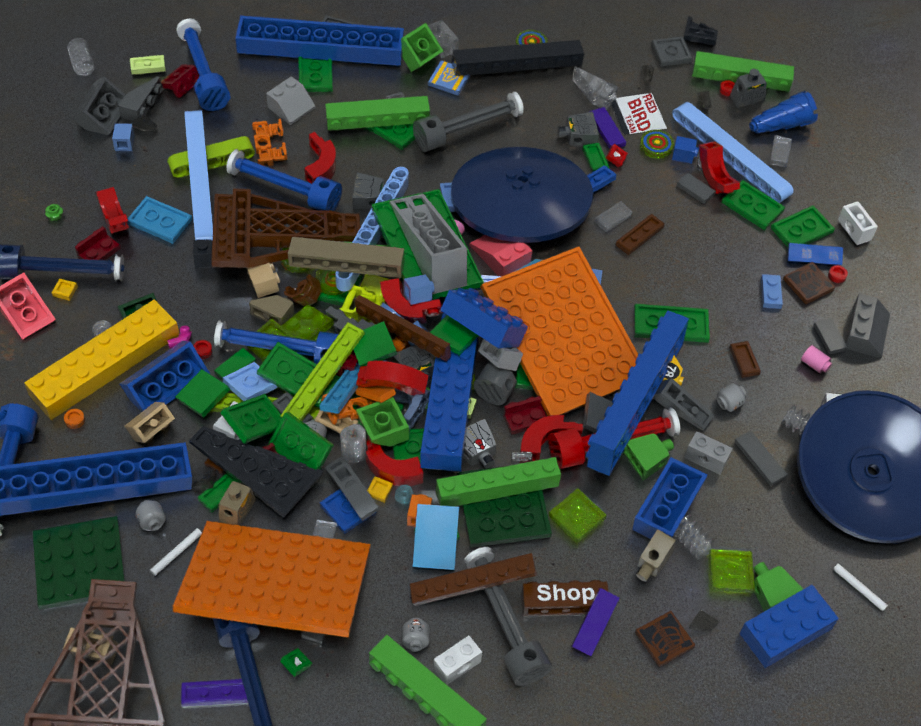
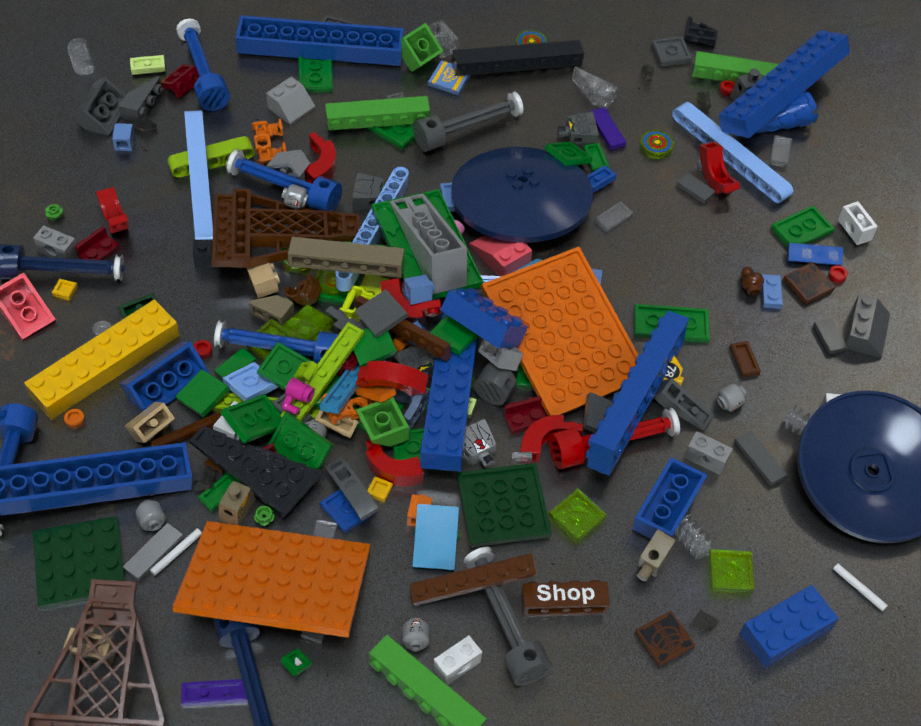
dark azure tile [127,196,193,244] -> none
dark pink arm [167,326,192,349] -> none
clear piece [340,424,366,463] -> none
clear light blue plate [395,485,415,504] -> none
bright green brick [436,457,561,507] -> none
dark purple tile [571,588,619,656] -> none
red tile [605,144,628,167] -> none
sticker [609,93,667,135] -> none
reddish brown tile [615,214,665,256] -> none
bright green torso [623,434,674,480] -> none
blue brick [672,136,699,164] -> none
green tile [722,180,785,230] -> none
bright green torso [752,562,803,612] -> none
bright pink brick [801,345,832,373] -> none
none -> light grey brick [33,225,77,259]
none -> light grey tile [123,523,183,582]
none -> reddish brown axle [151,411,222,447]
none -> bright green plate [254,506,275,526]
none -> light grey brick [266,149,310,177]
none -> light grey head [281,184,308,210]
none -> dark pink piece [282,377,315,415]
none -> lime tile [293,361,318,381]
none -> dark grey tile [354,289,408,338]
none -> green tile [544,142,593,166]
none -> blue brick [718,30,850,138]
none -> reddish brown animal [740,267,764,295]

